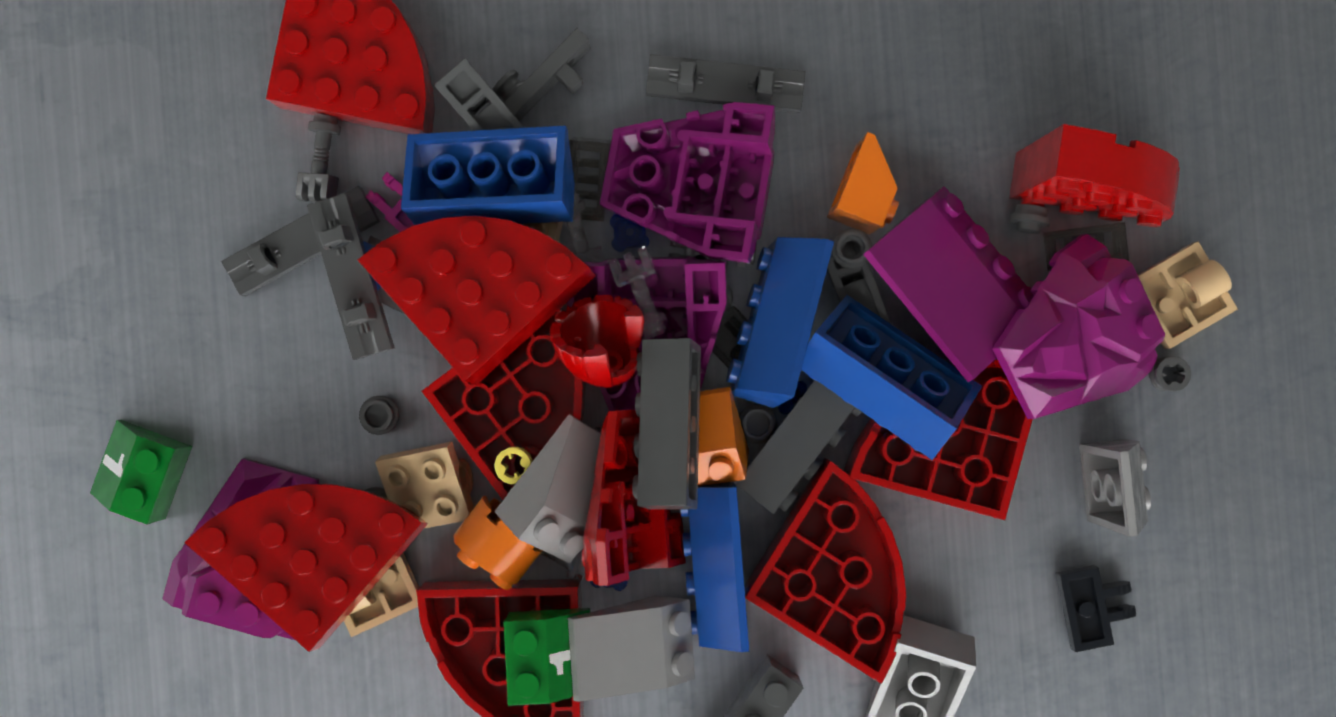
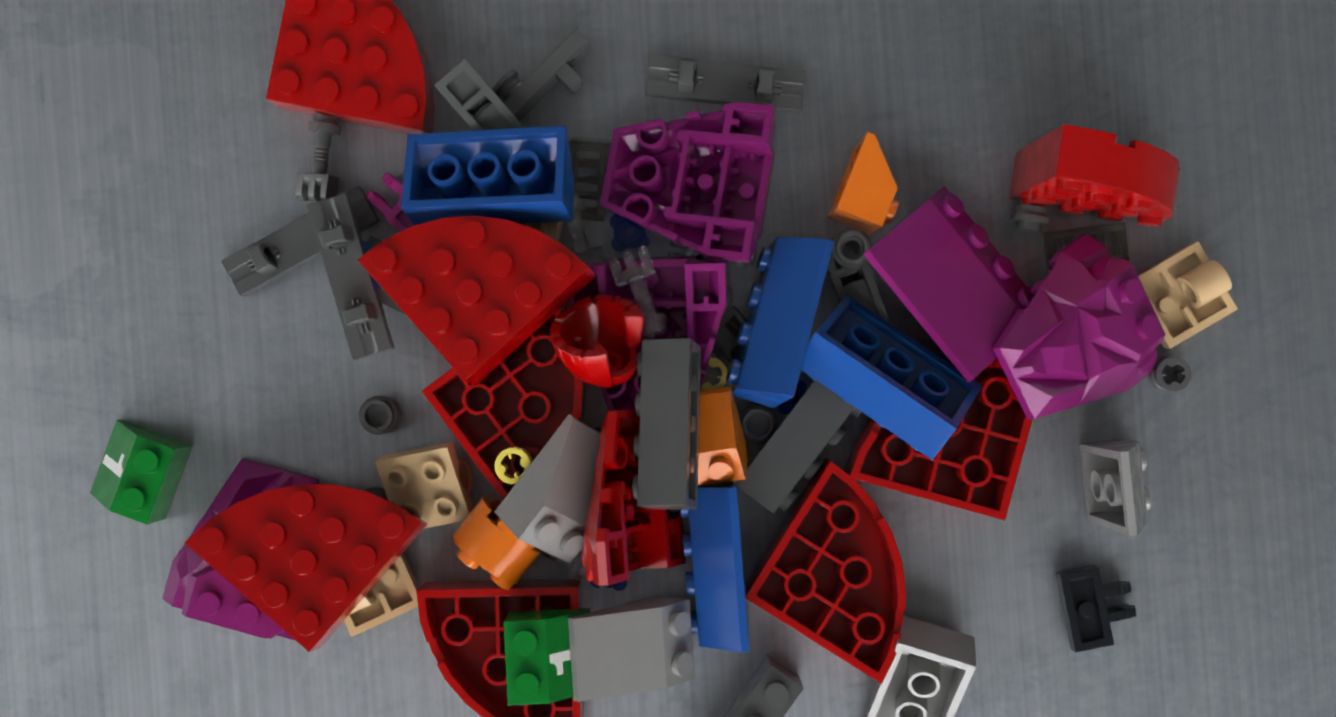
none -> light yellow bush [701,358,727,391]

